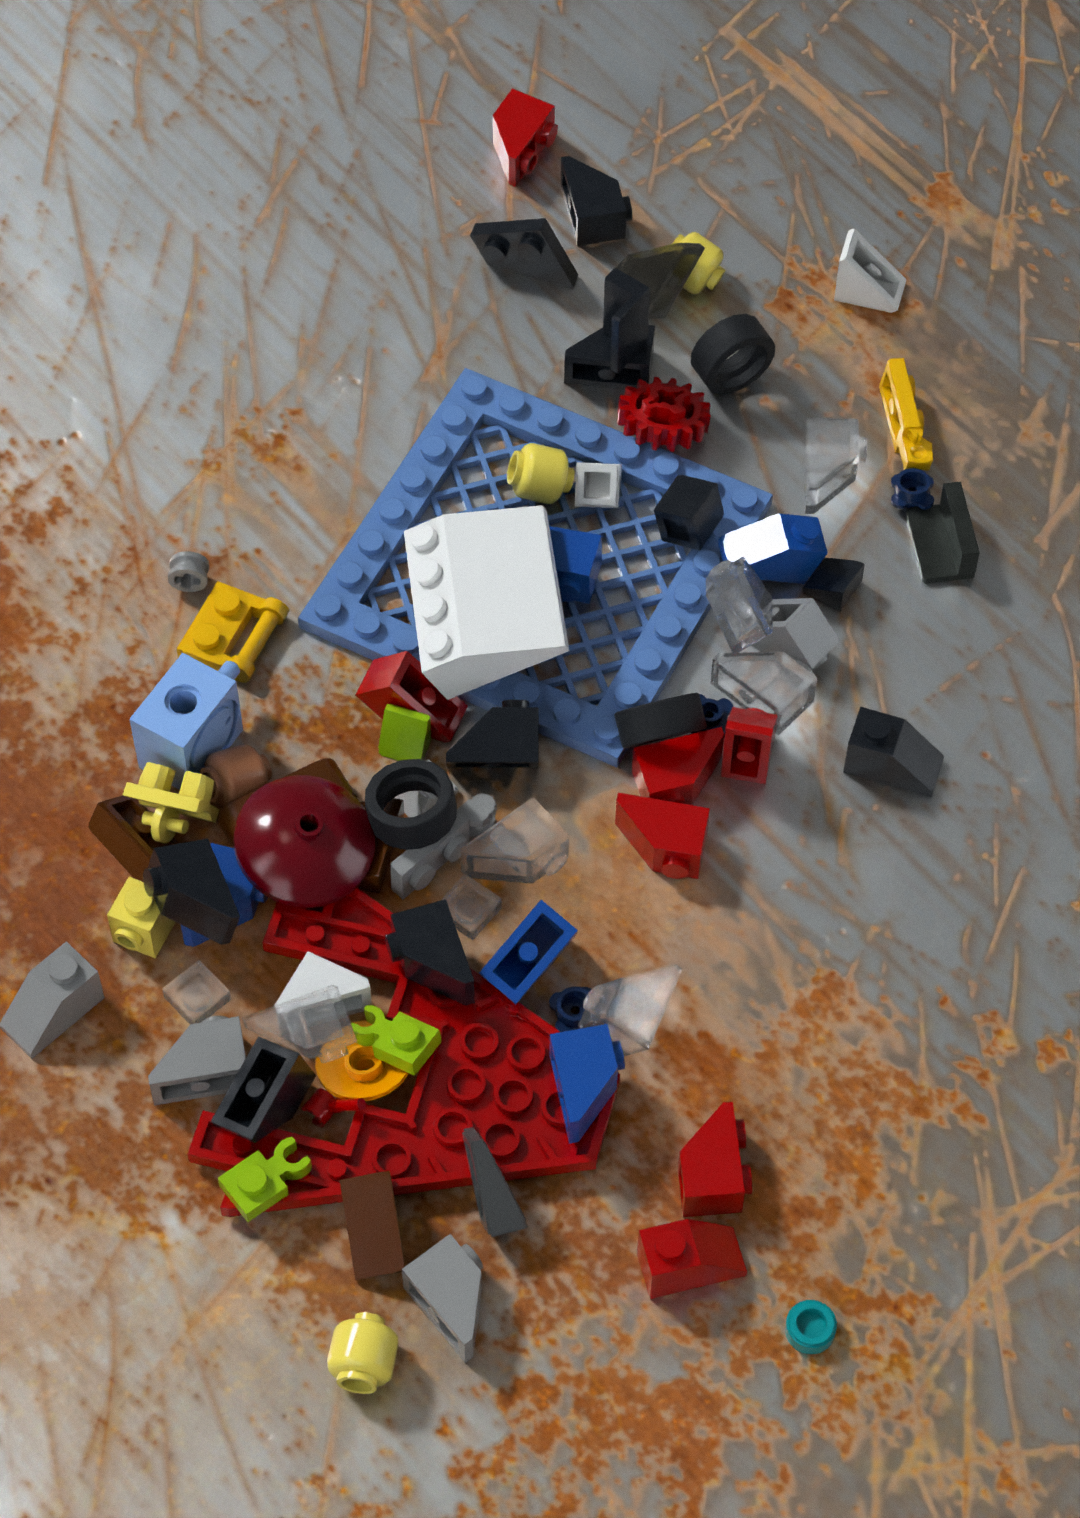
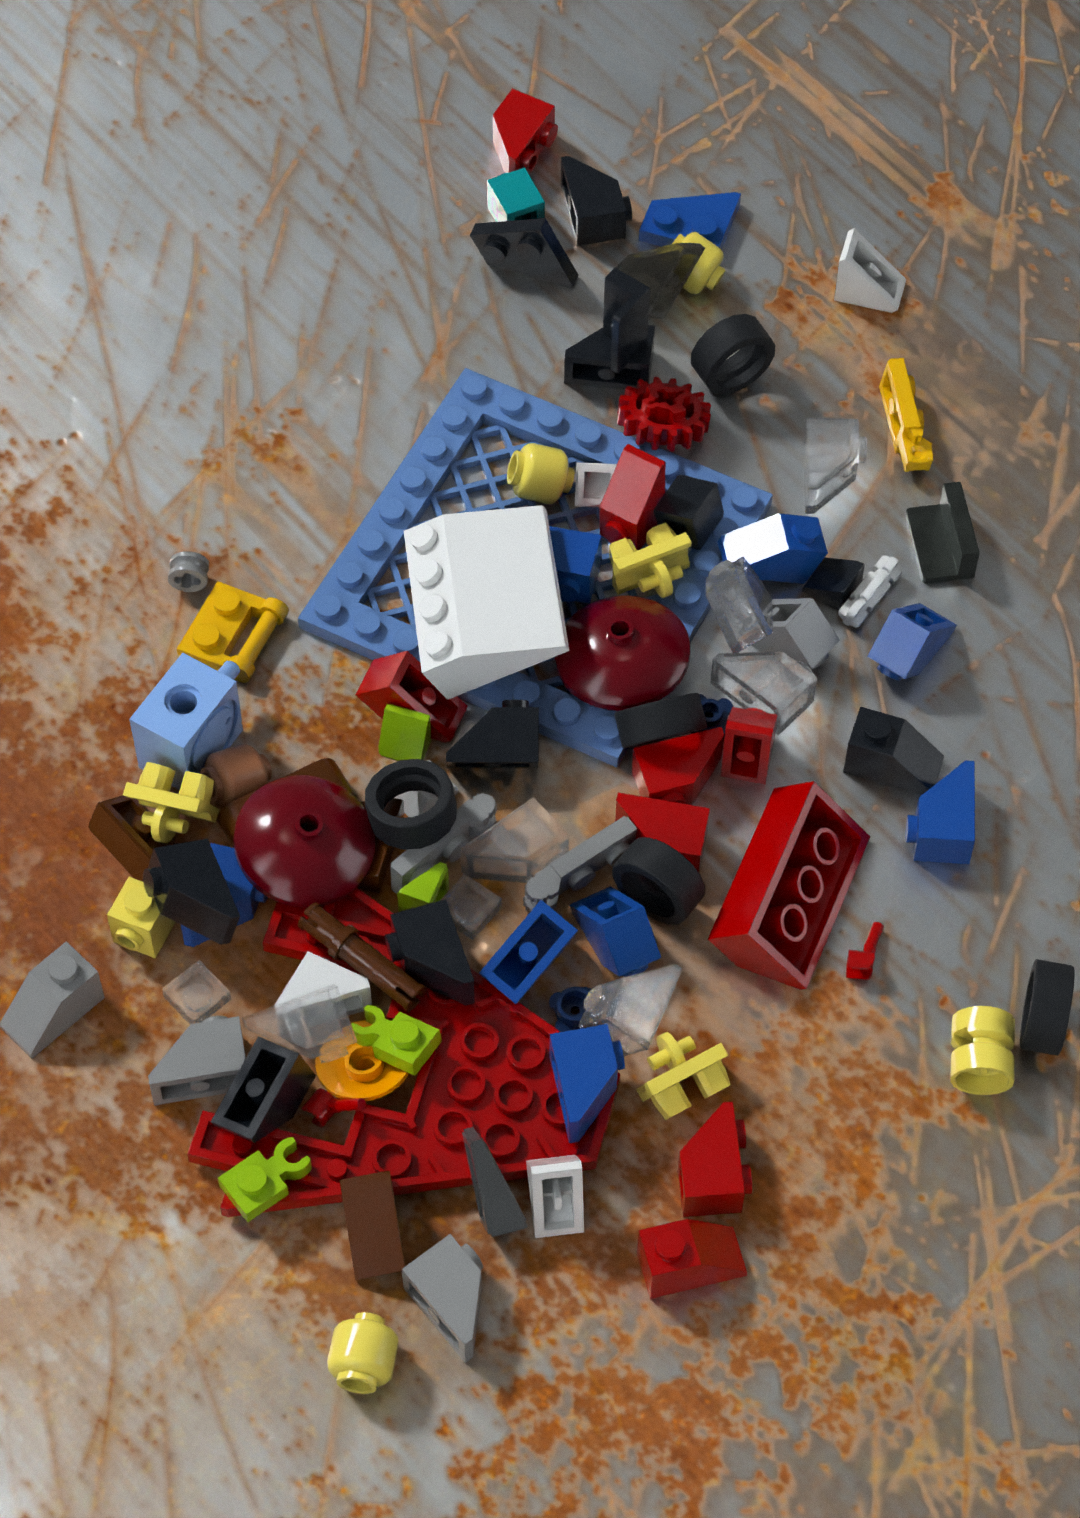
teal tile [785,1300,837,1354] -> none
dark blue plate [891,468,934,509] -> none
none -> reddish brown pin [298,902,427,1012]
none -> lime slope [397,862,449,912]
none -> teal brick [487,168,545,222]
none -> light grey hinge [523,816,637,913]
none -> white slope [526,1155,584,1238]
none -> dark red dish [555,595,690,711]
none -> blue slope [569,886,662,977]
none -> slope [599,444,666,550]
none -> light yellow hips [609,523,692,598]
none -> black tyre [612,837,705,925]
none -> light yellow hips [636,1032,731,1120]
none -> blue wing [639,192,741,250]
none -> red slope [708,781,870,990]
none -> white axle [838,555,903,628]
none -> red hand [846,922,884,980]
none -> slope [867,603,957,680]
none -> blue slope [905,760,975,864]
none -> light yellow wheel [950,1006,1015,1095]
none -> black tyre [1020,959,1075,1056]

